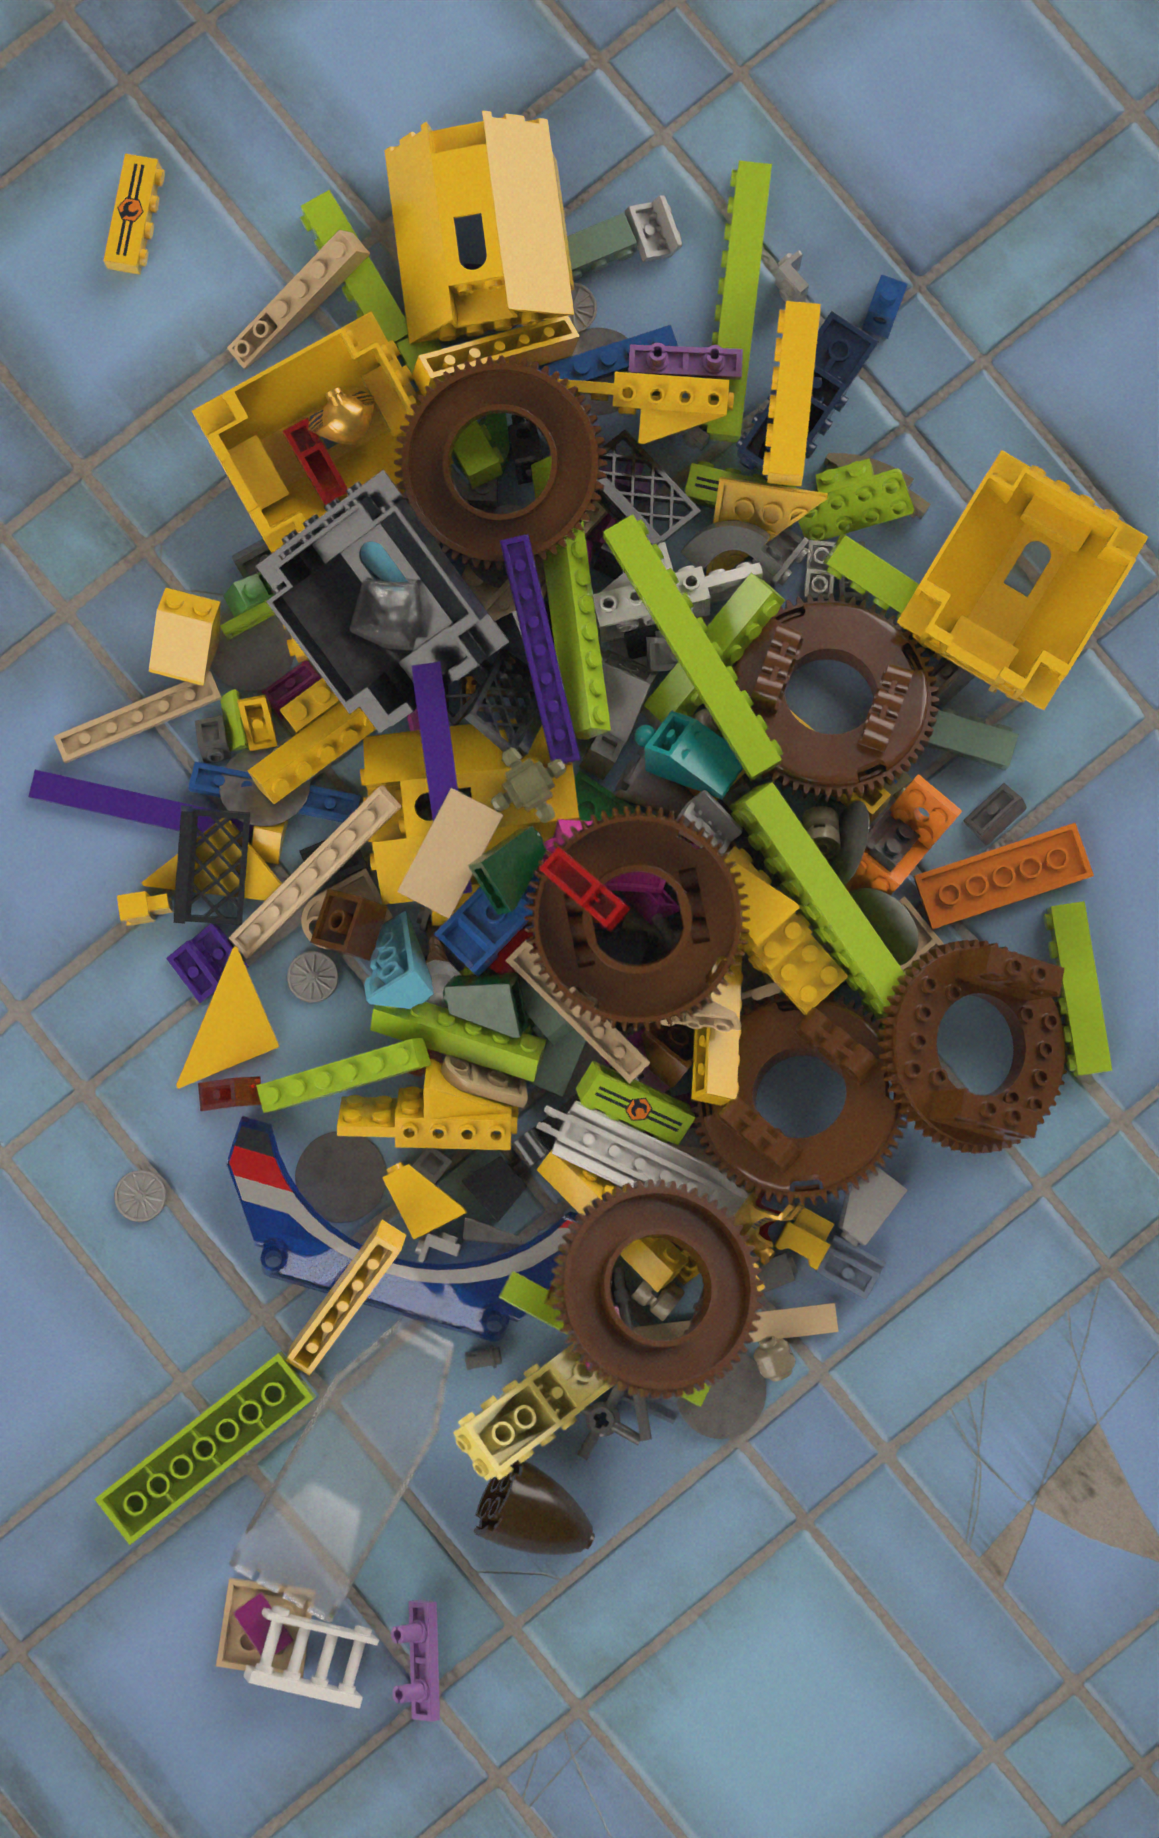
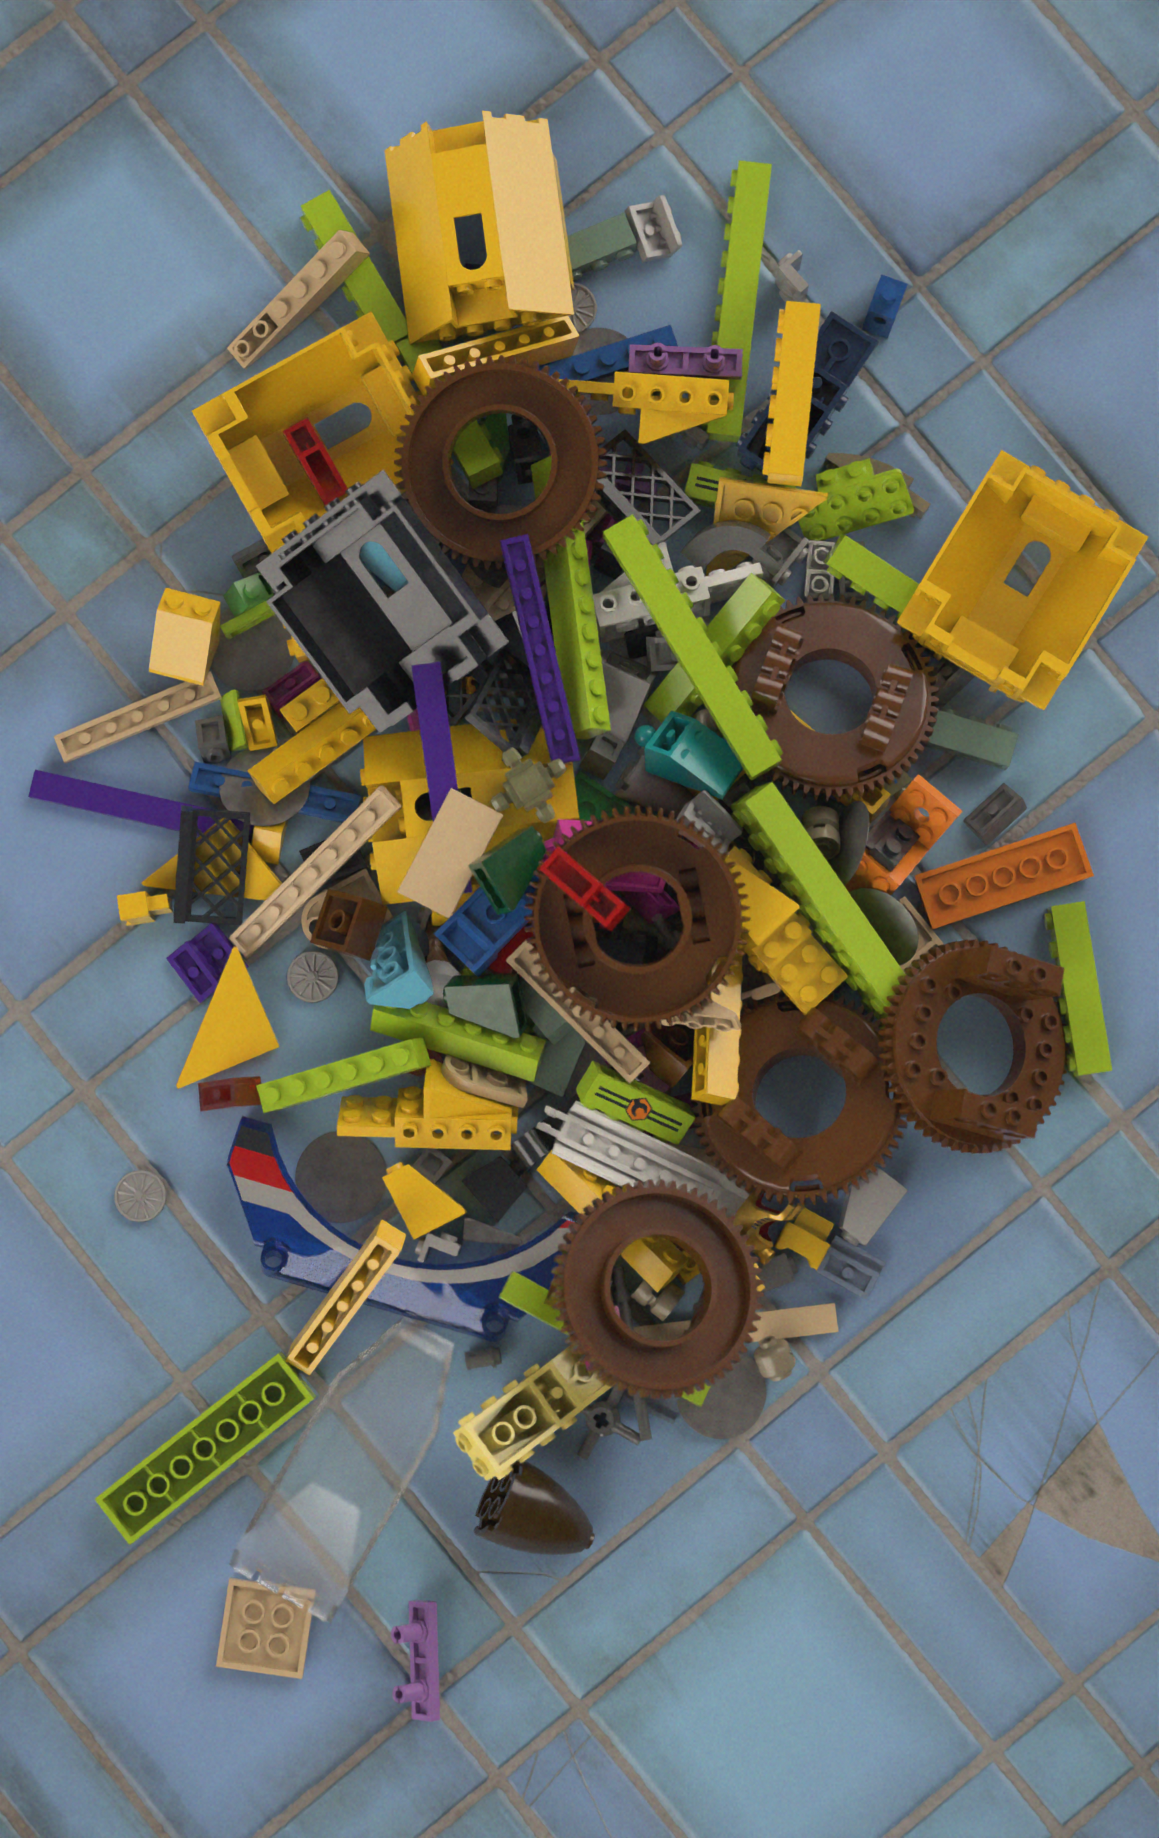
yellow brick [103,153,165,275] -> none
magenta slope [233,1592,294,1656] -> none
white fence [243,1605,379,1709] -> none
pearl gold piece [308,387,374,446] -> none
clear slope [350,580,420,650] -> none

